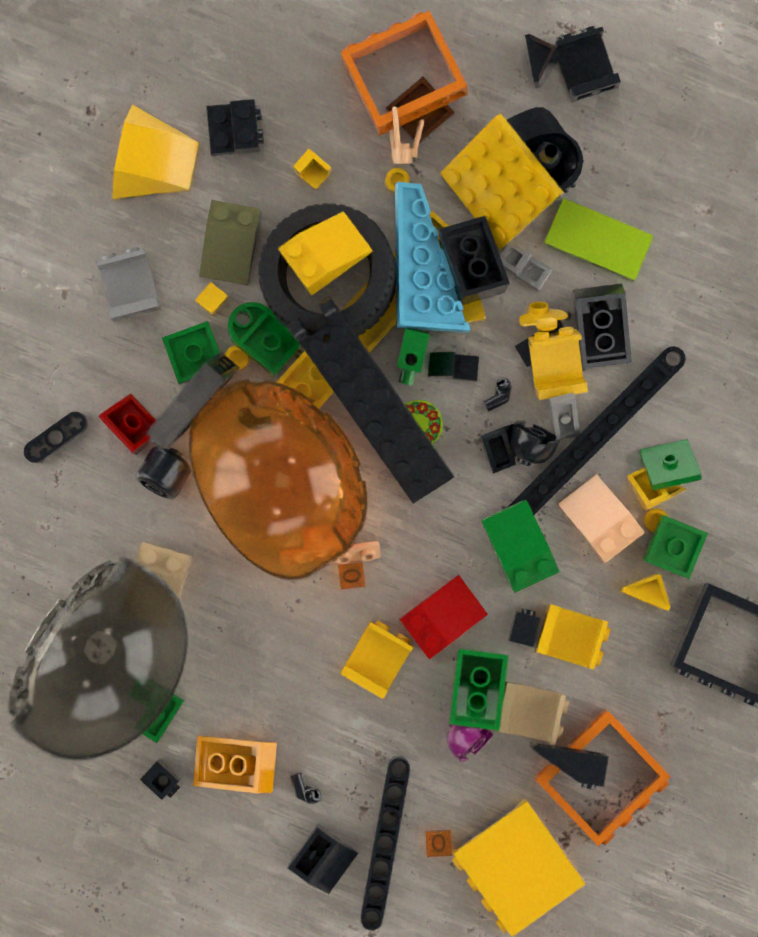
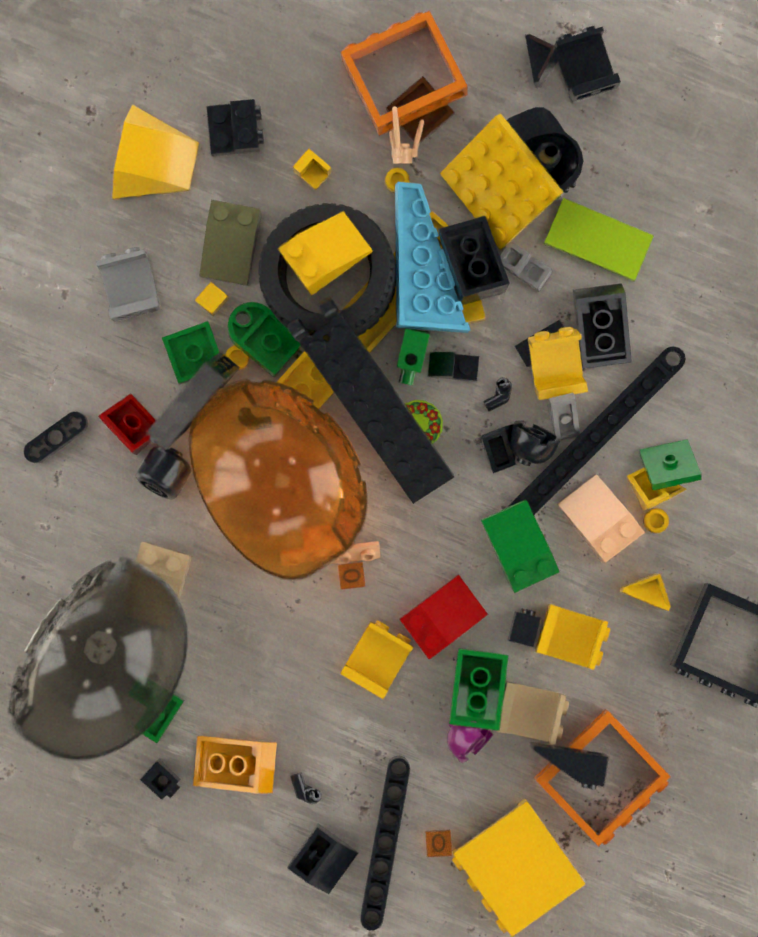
yellow plate [519,301,568,331] -> none
green plate [643,514,708,579] -> none

